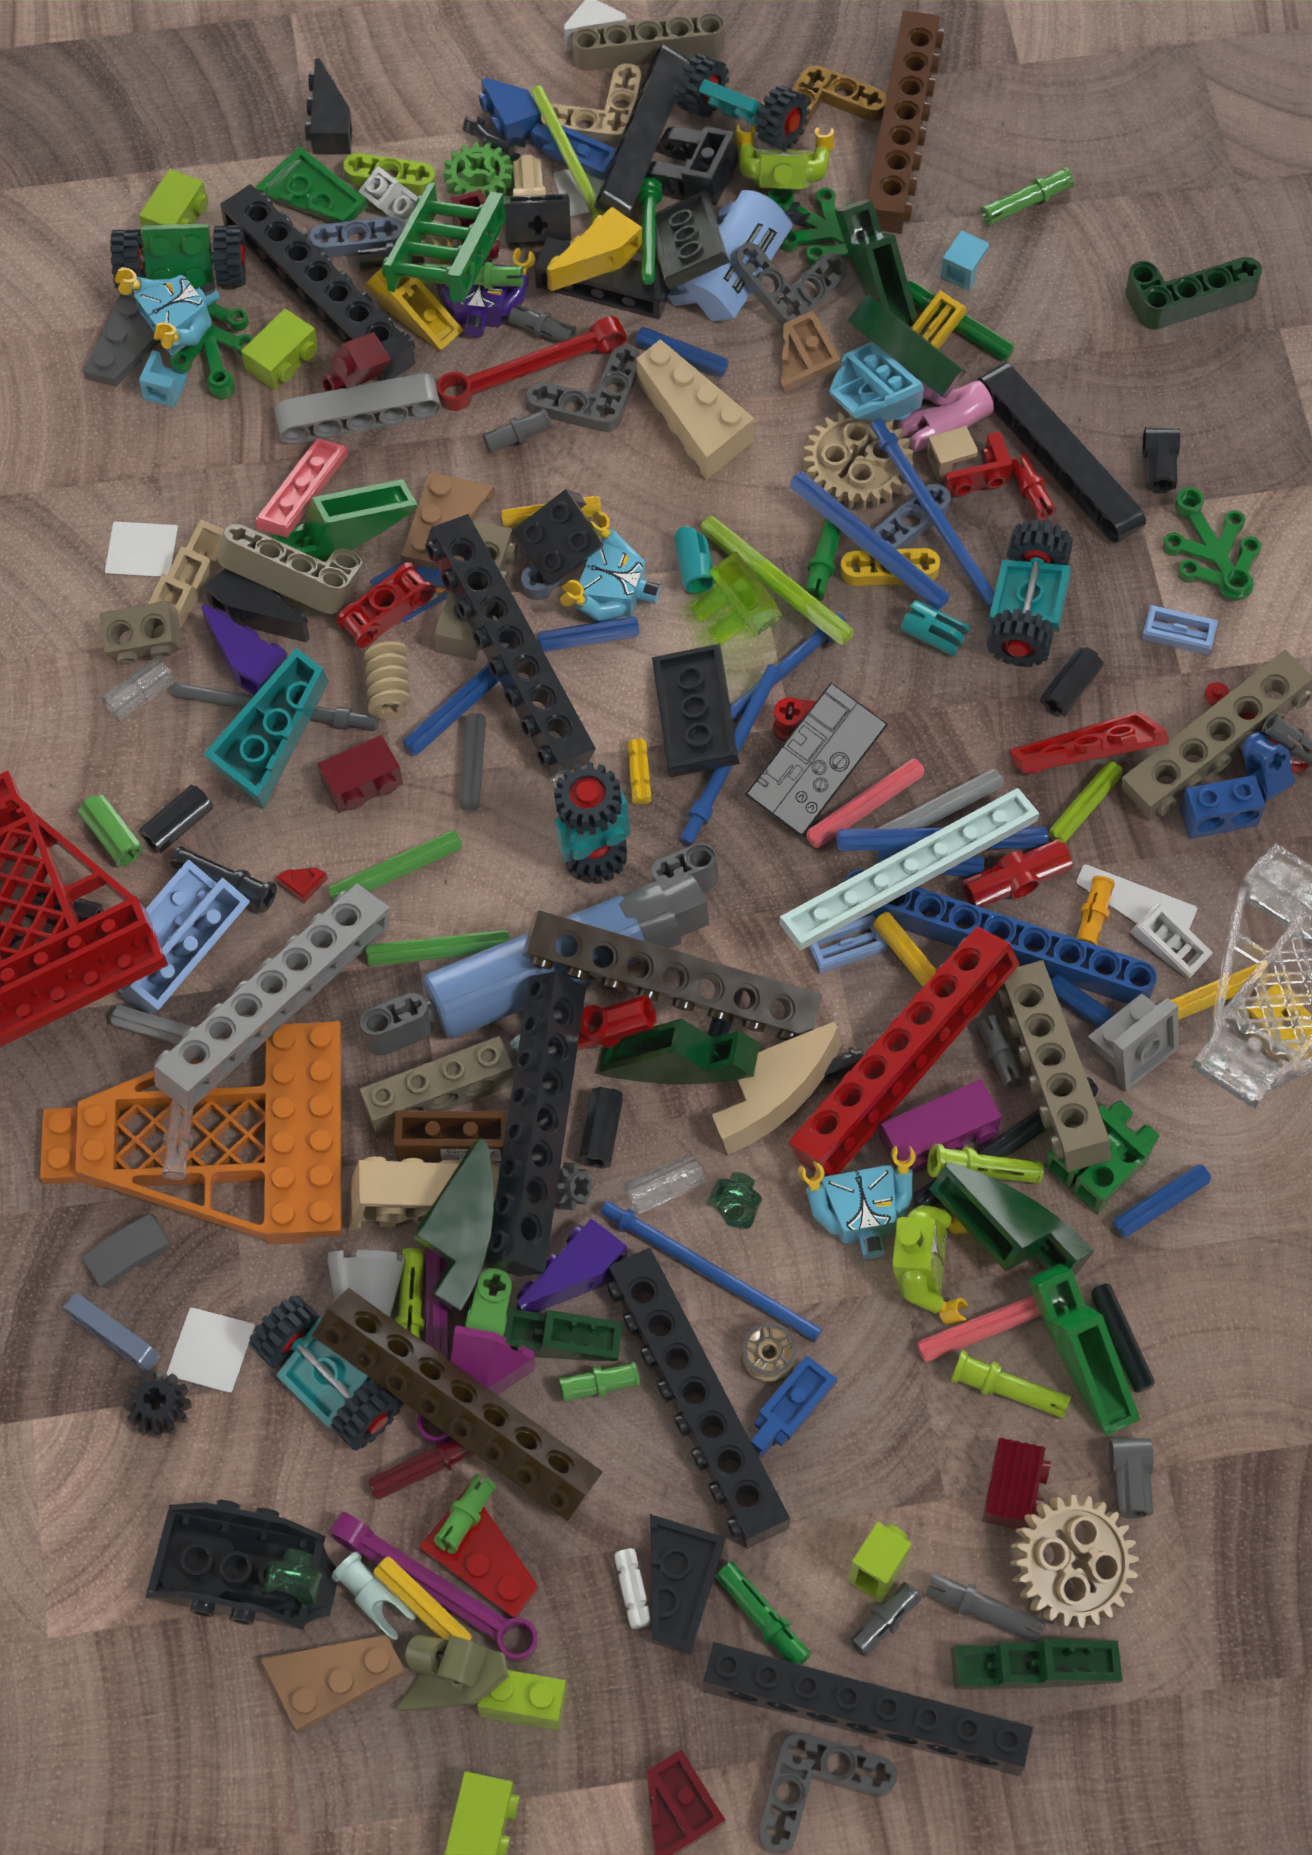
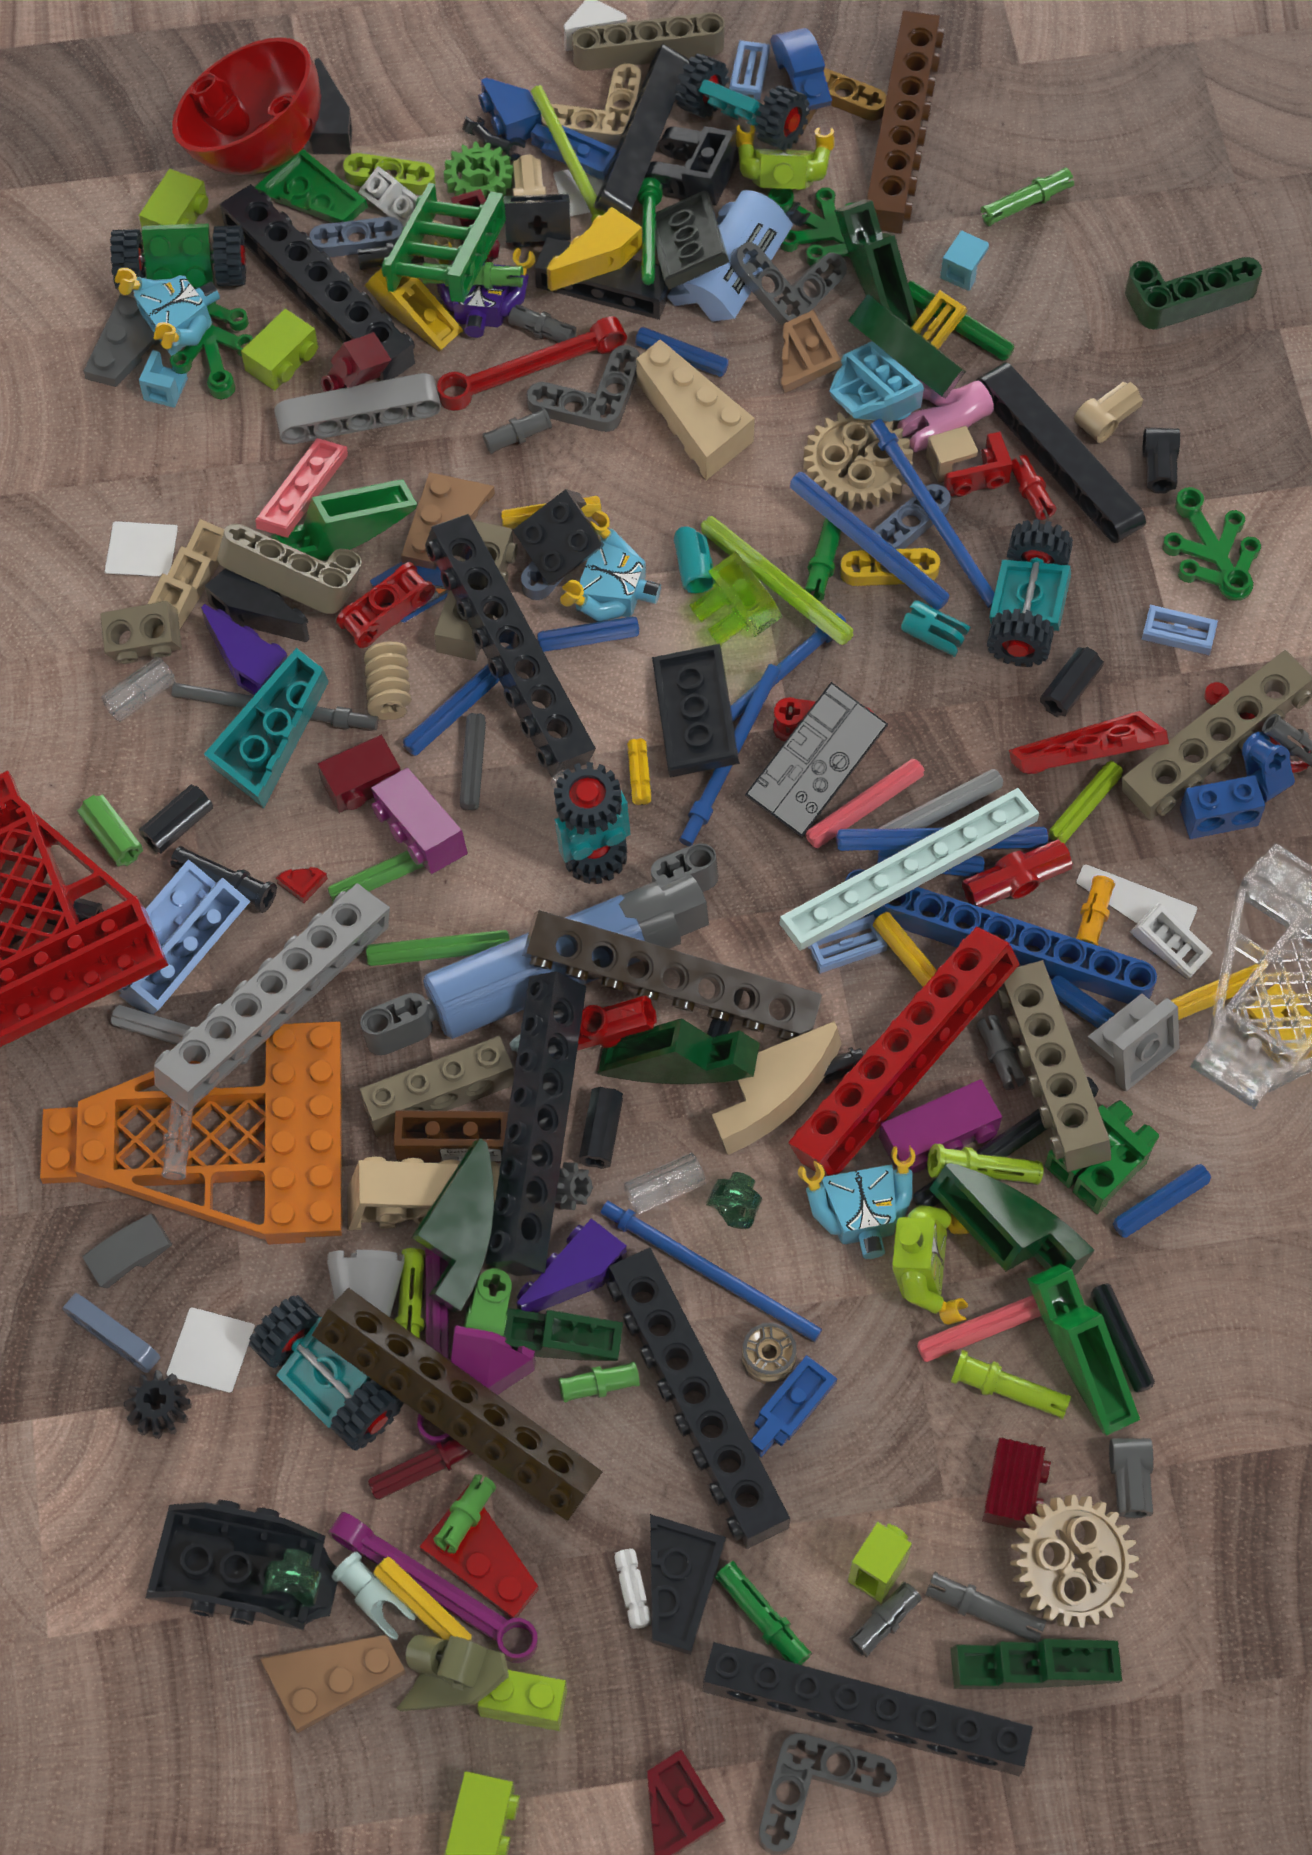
none -> red piece [172,37,321,176]
none -> brick [371,767,468,875]
none -> light blue tile [729,40,770,100]
none -> blue arch [770,28,832,110]
none -> tan piece [1074,382,1143,443]

